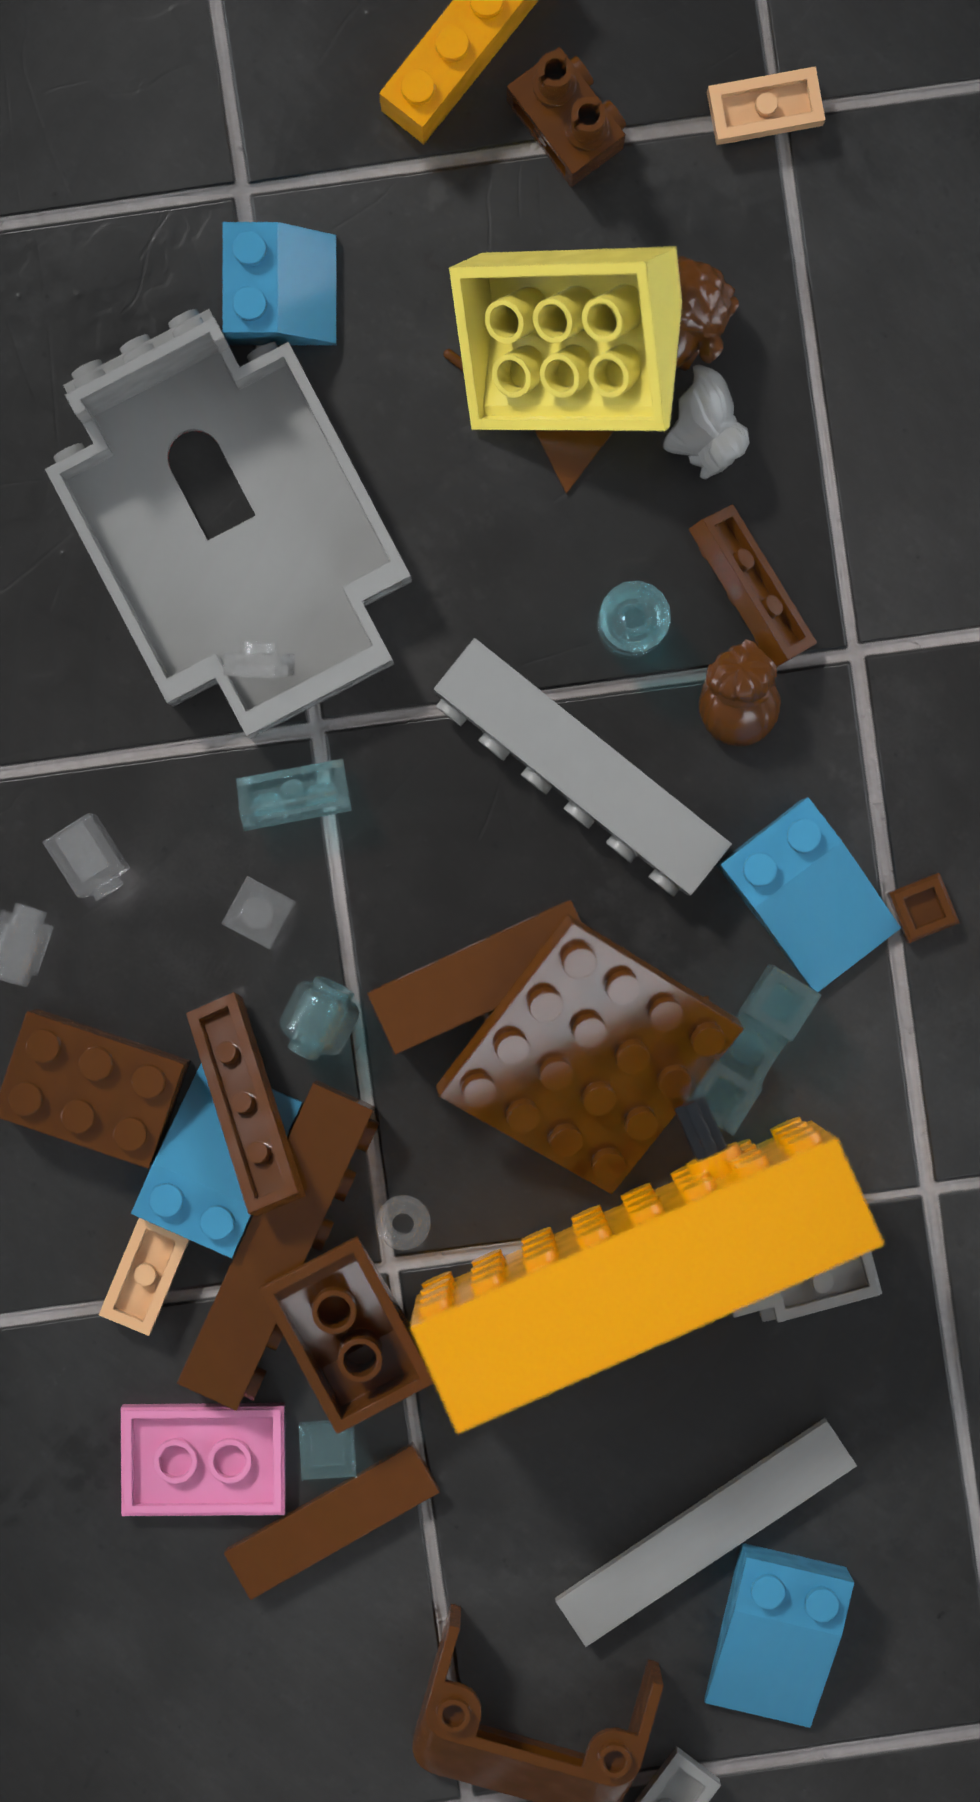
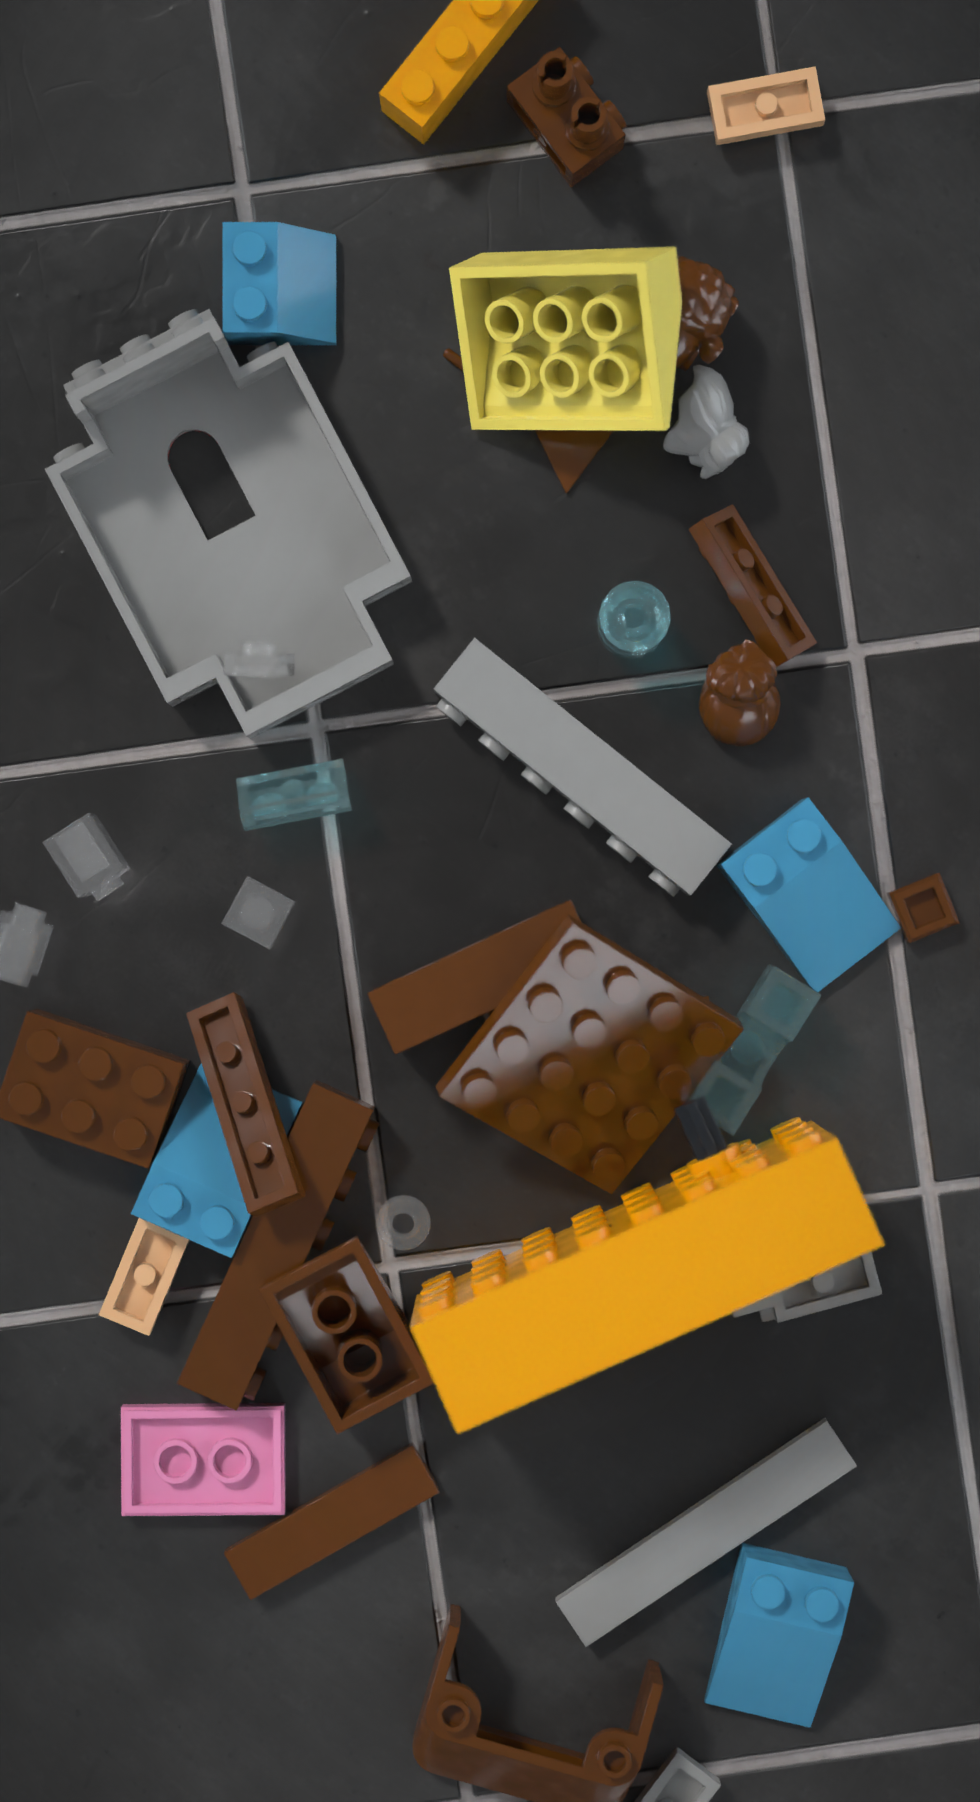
clear light blue head [279,975,359,1061] -> none
clear light blue tile [299,1420,357,1480] -> none

